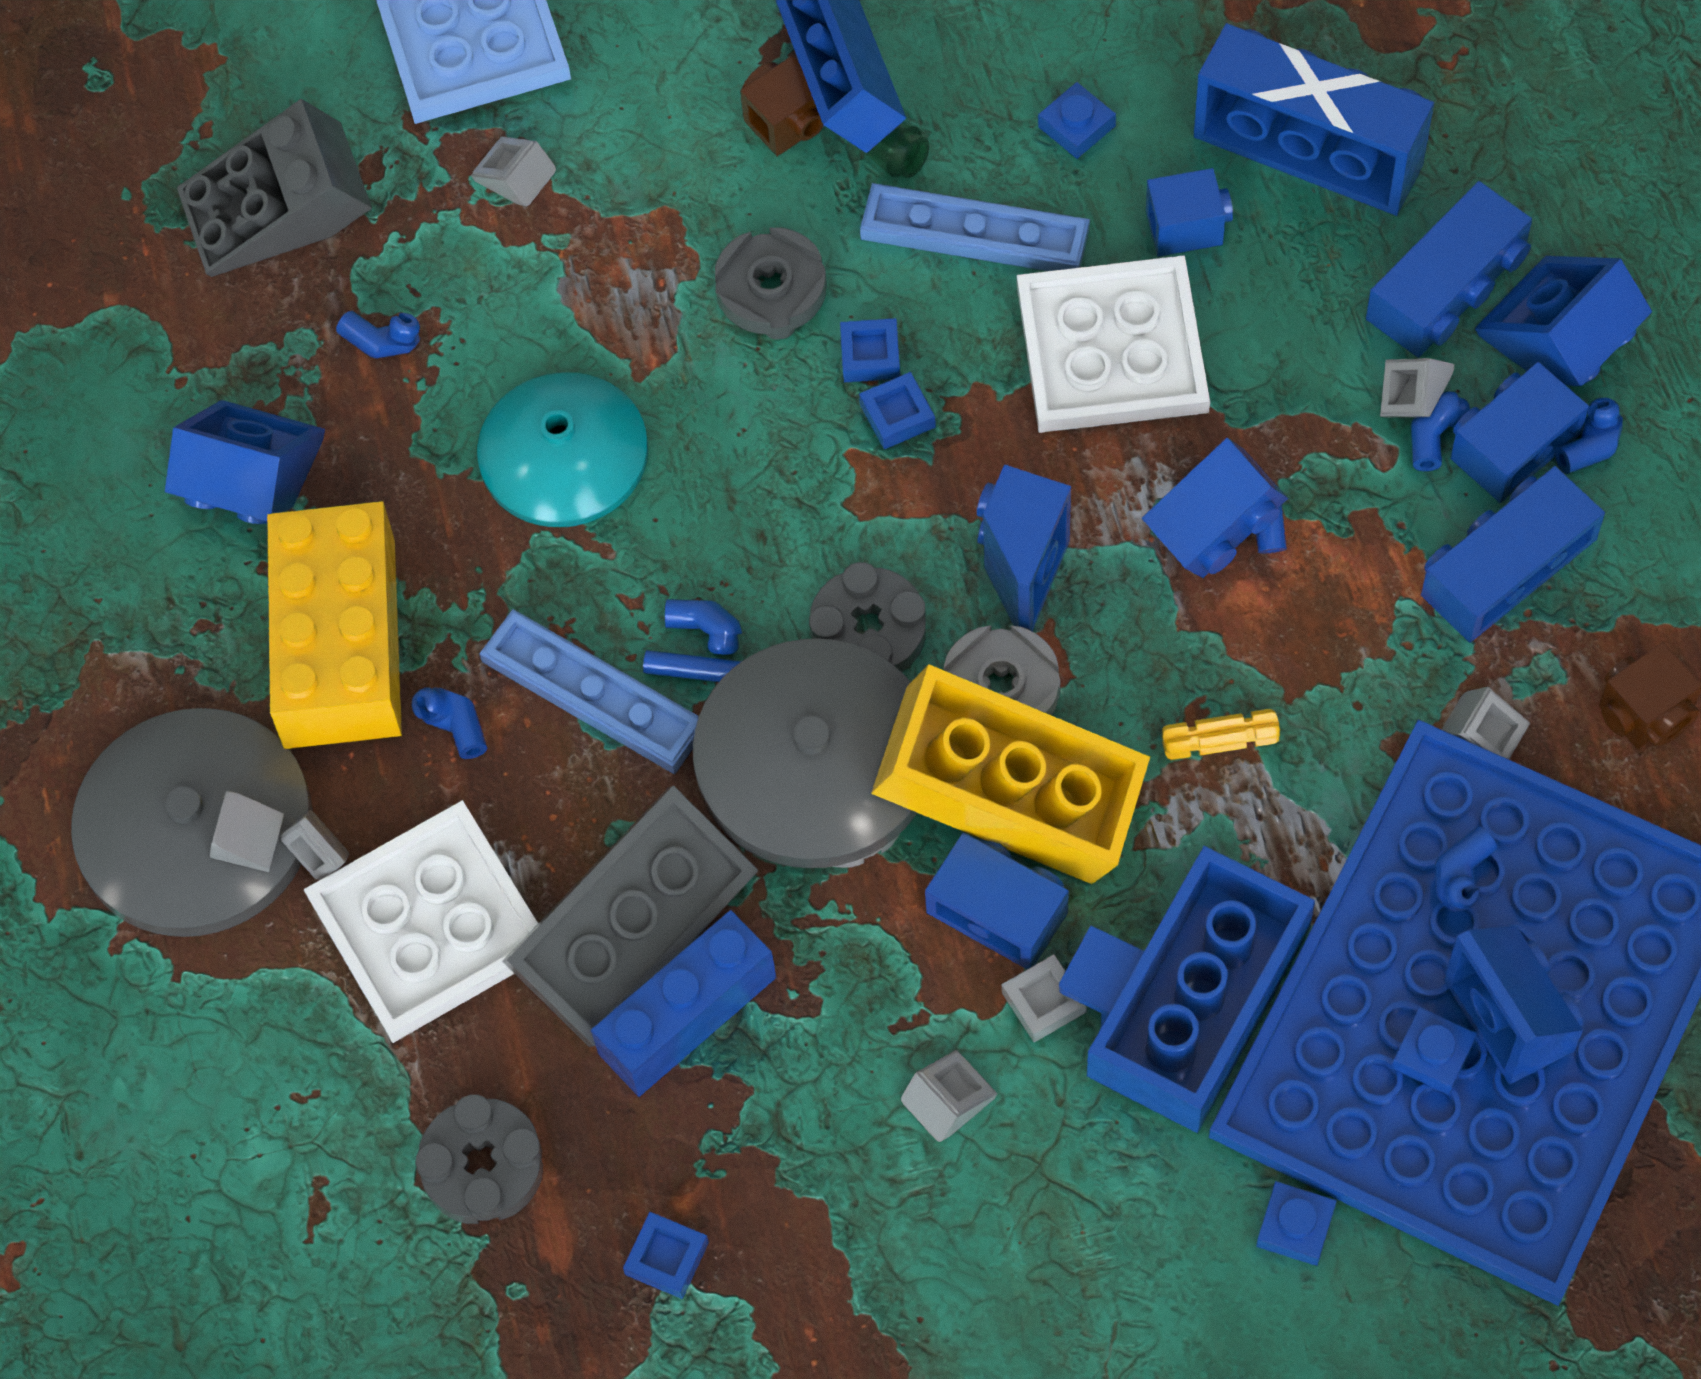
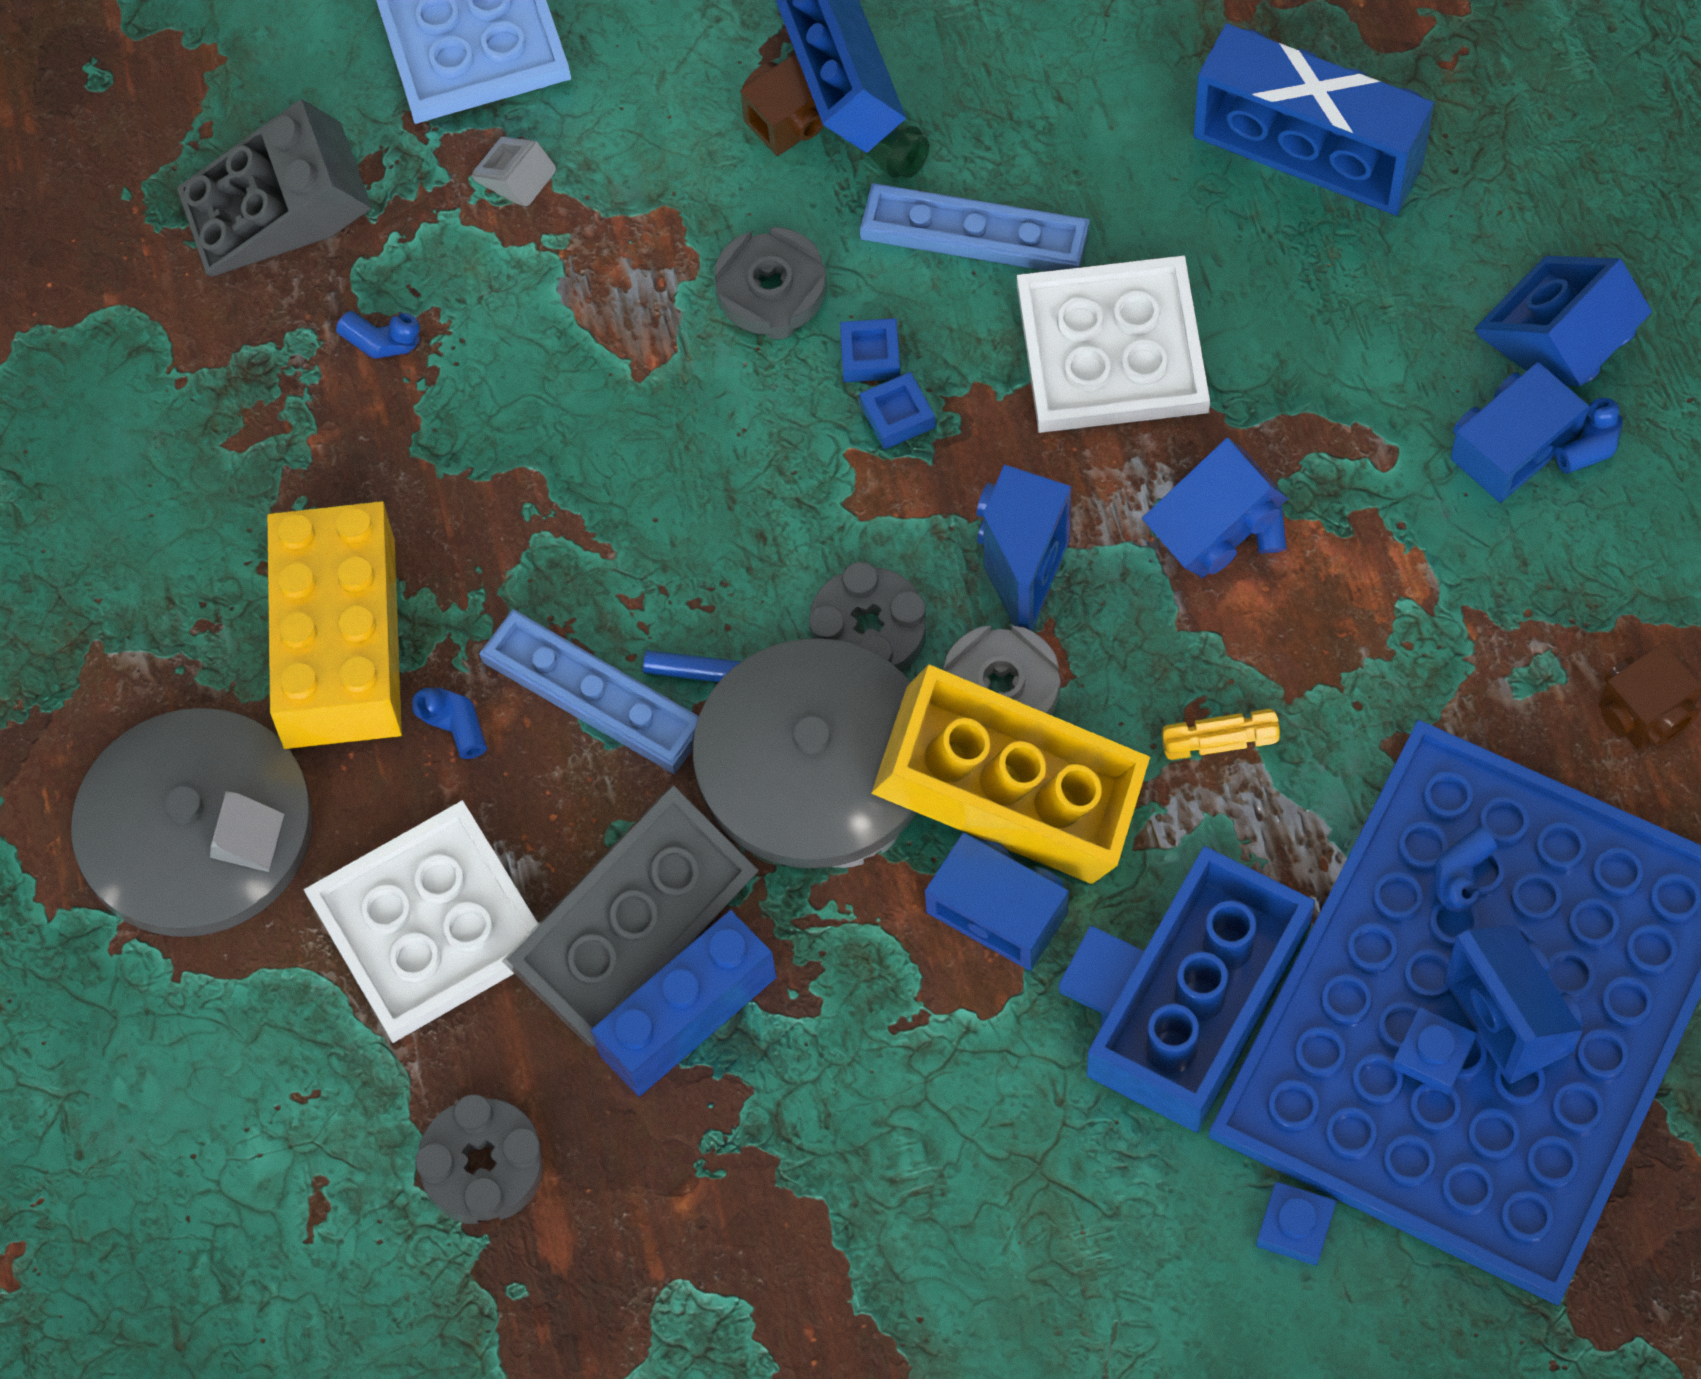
blue slope [165,400,325,524] -> none
light grey slope [280,810,349,880] -> none
teal dish [477,372,648,527] -> none
blue plate [623,1212,709,1299] -> none
blue arm [665,599,742,655] -> none
light grey slope [901,1050,998,1142] -> none
light grey plate [1001,955,1087,1042] -> none
blue plate [1038,82,1116,159] -> none
blue brick [1146,168,1233,257] -> none
blue brick [1366,181,1532,358] -> none
light grey slope [1380,358,1455,418] -> none
blue arm [1411,391,1470,471] -> none
blue brick [1421,466,1605,643] -> none
light grey slope [1441,687,1530,760] -> none

